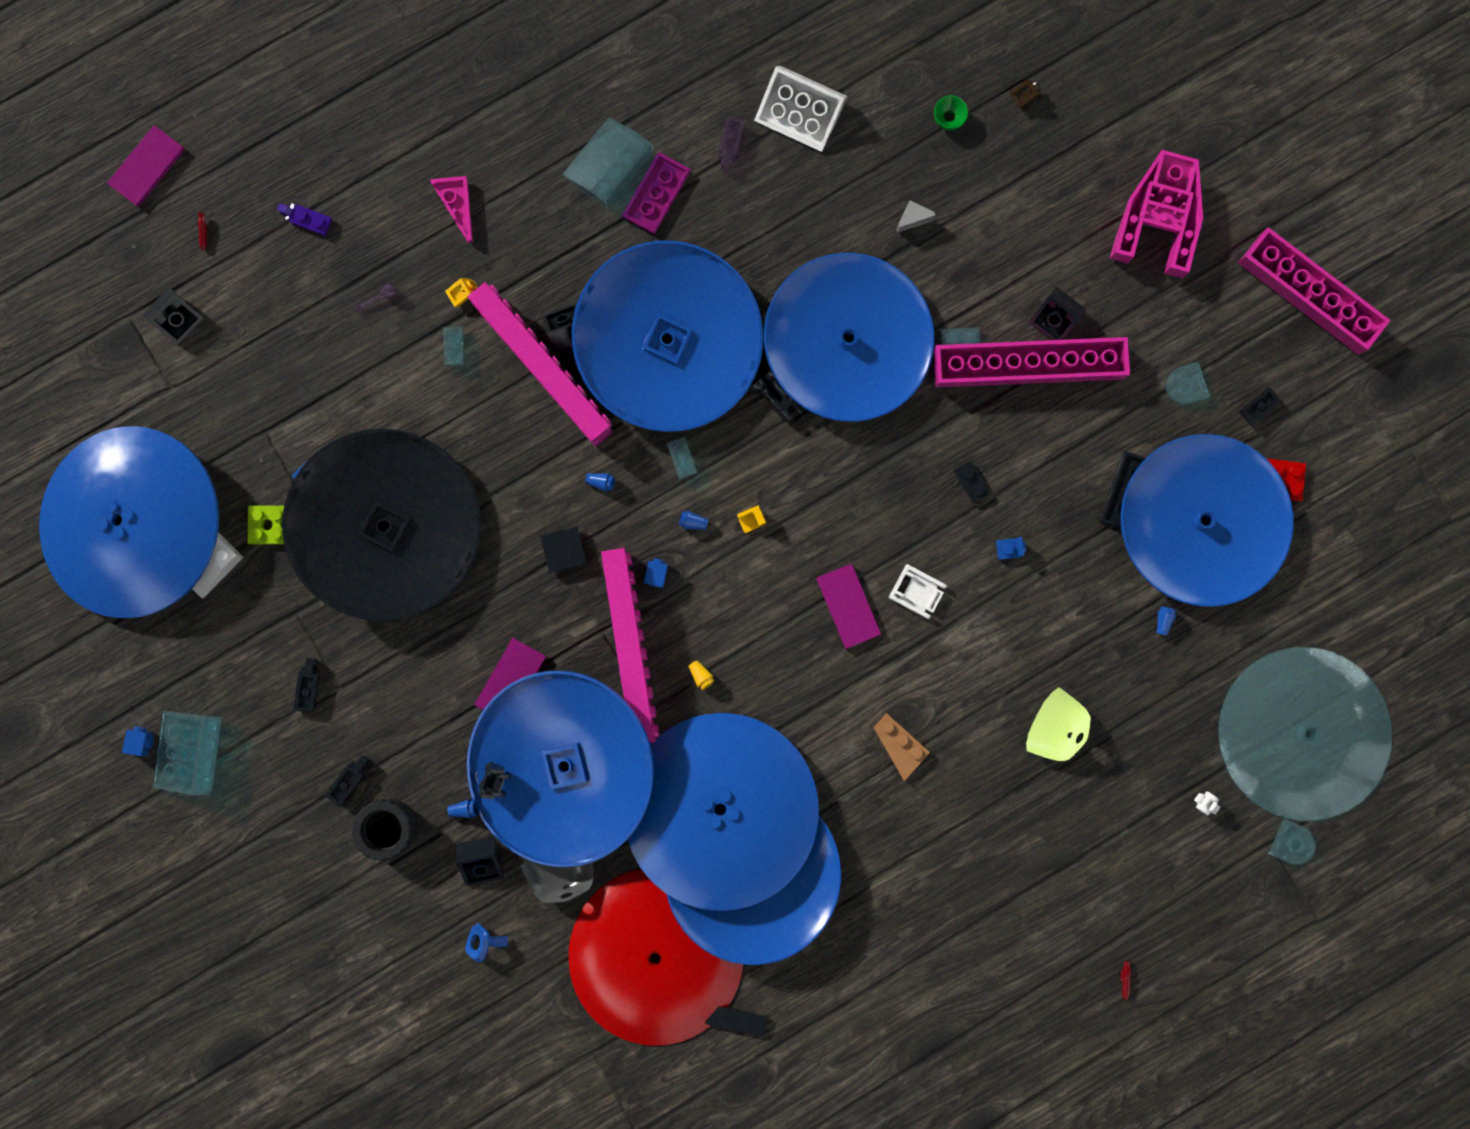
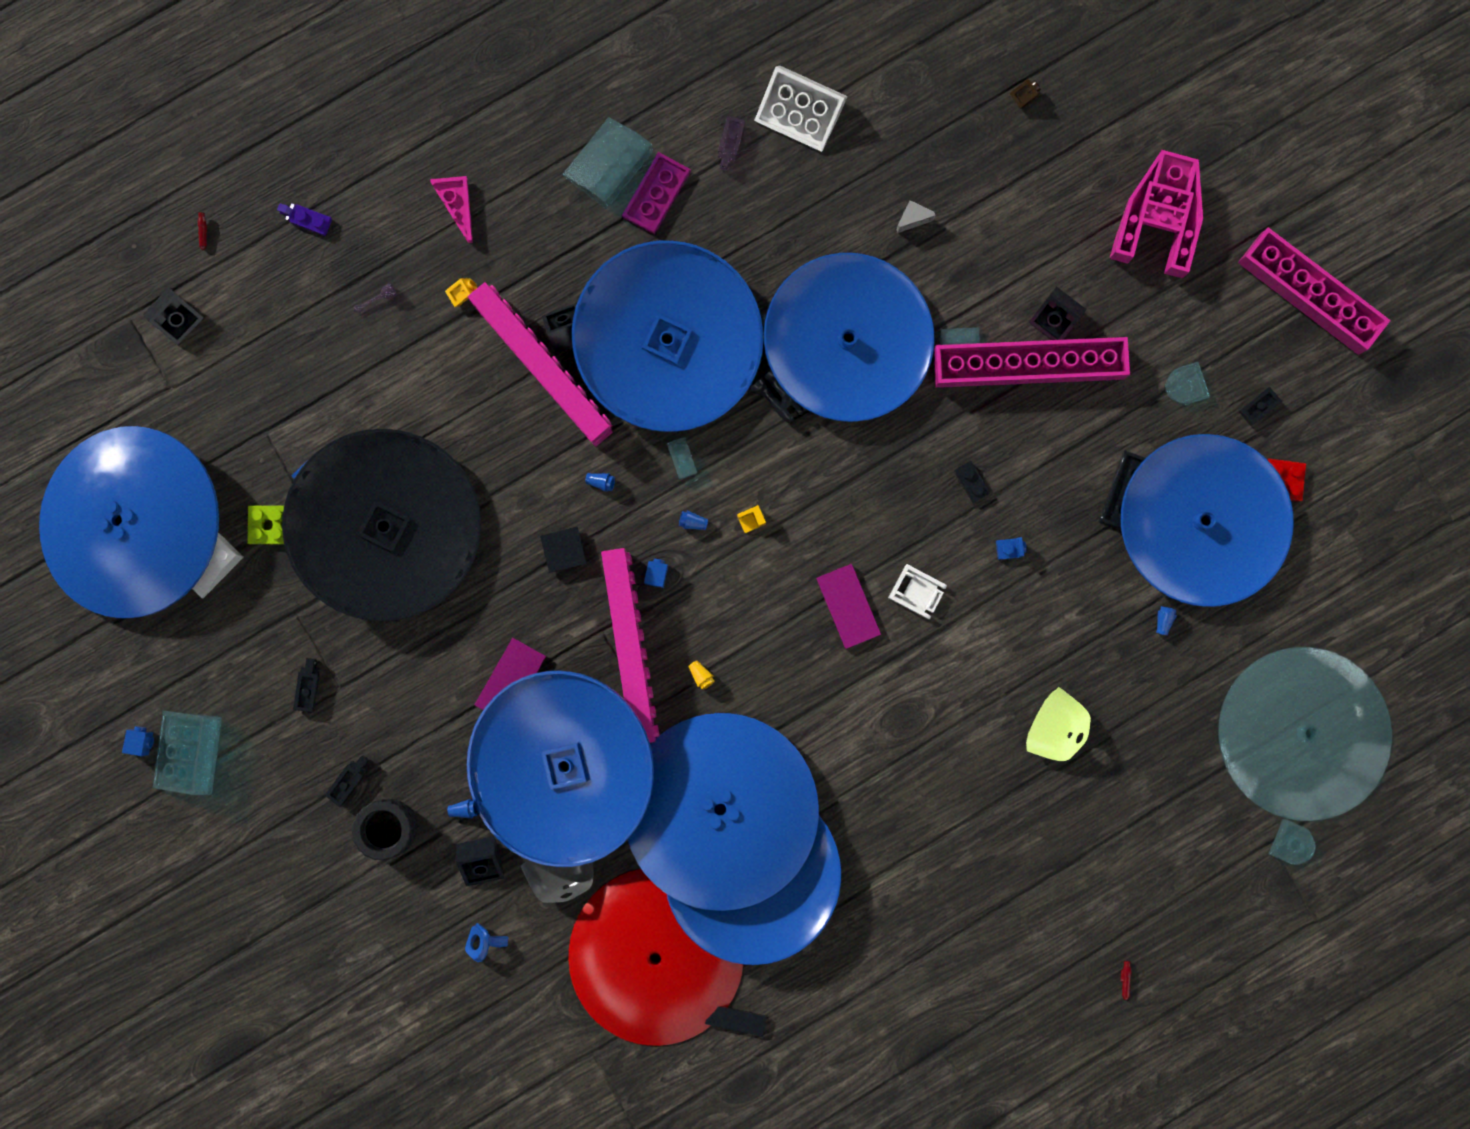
magenta tile [107,125,185,207] -> none
clear light blue plate [443,327,465,366] -> none
black piece [479,762,512,799] -> none
medium nougat wing [873,713,930,781] -> none
green piece [934,95,968,131] -> none
white gear [1194,792,1220,816] -> none

